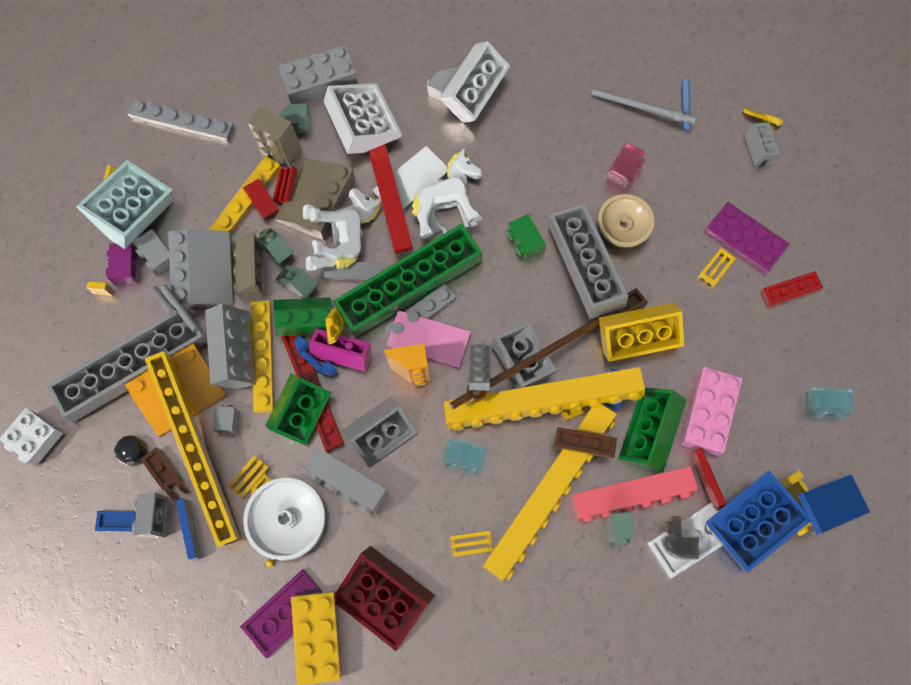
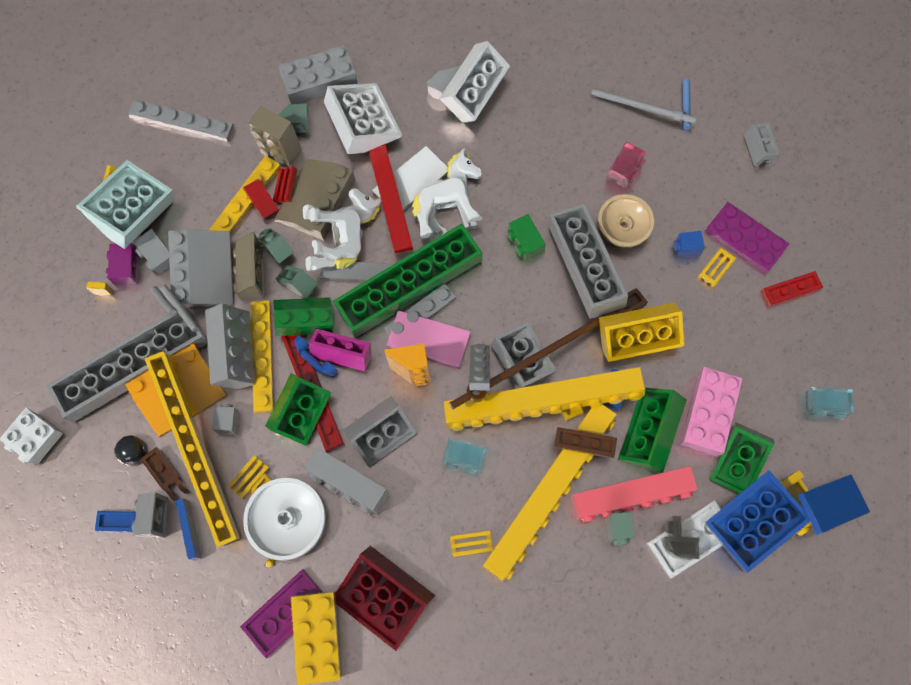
yellow tile [325,308,346,344] -> none
red tile [691,448,726,512] -> none
yellow piece [743,108,784,126] -> none
none -> blue brick [674,231,705,257]
none -> green slope [710,422,775,493]

